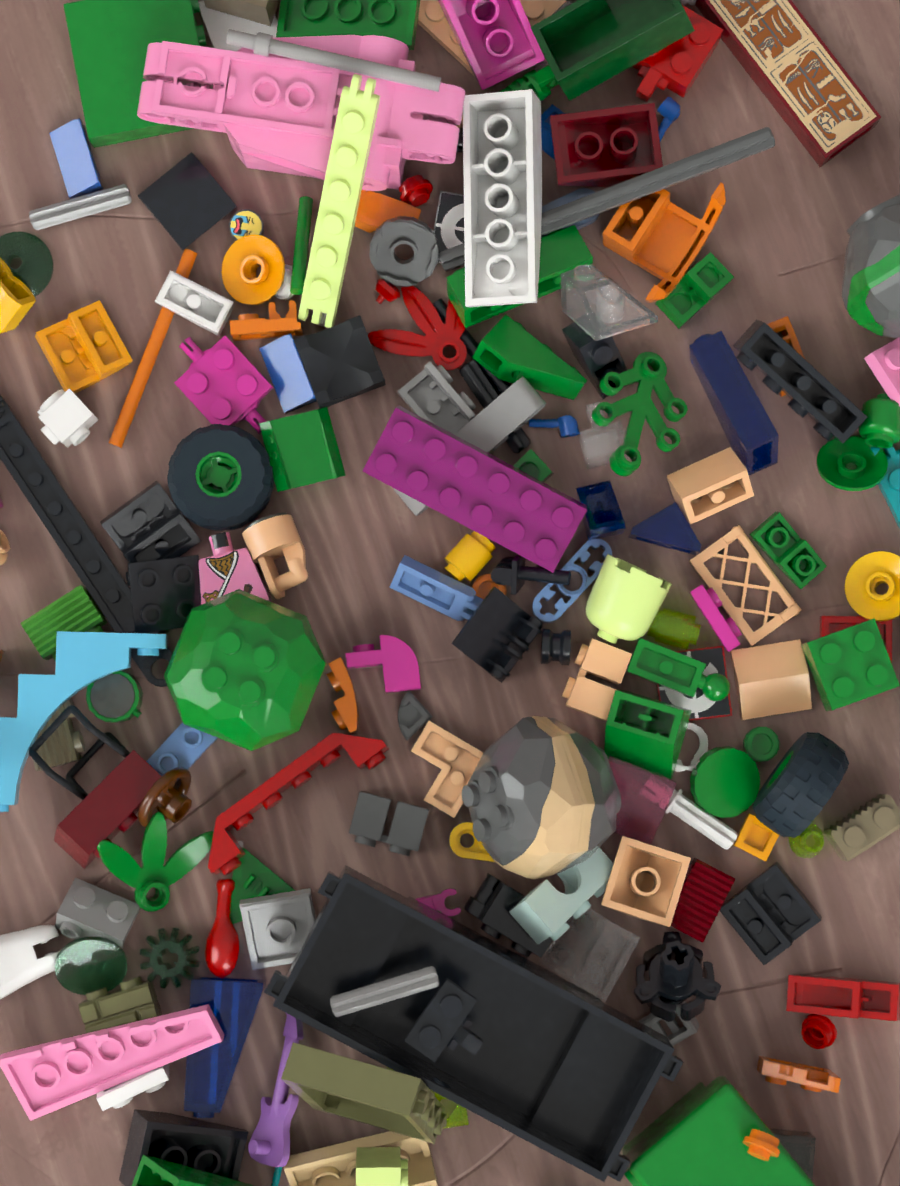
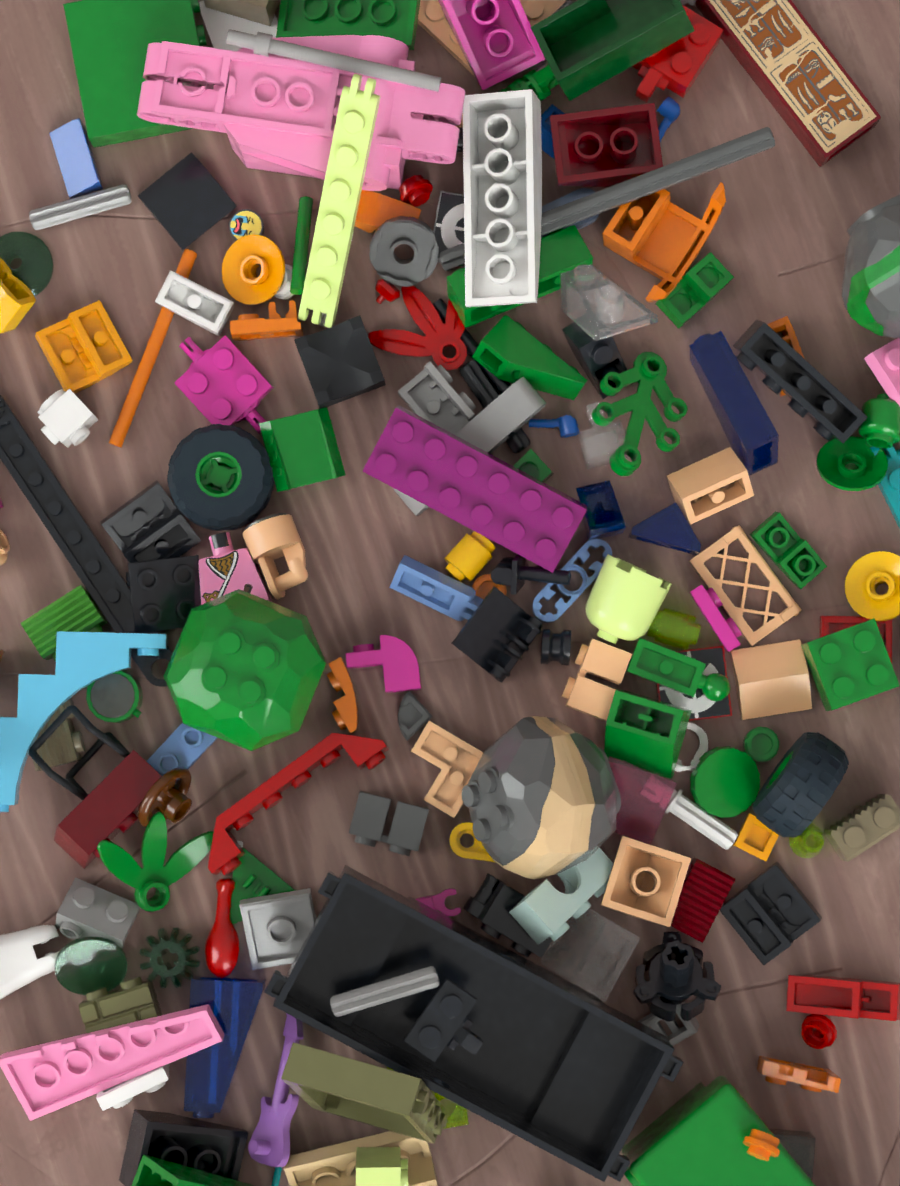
slope [259,333,317,414] -> none

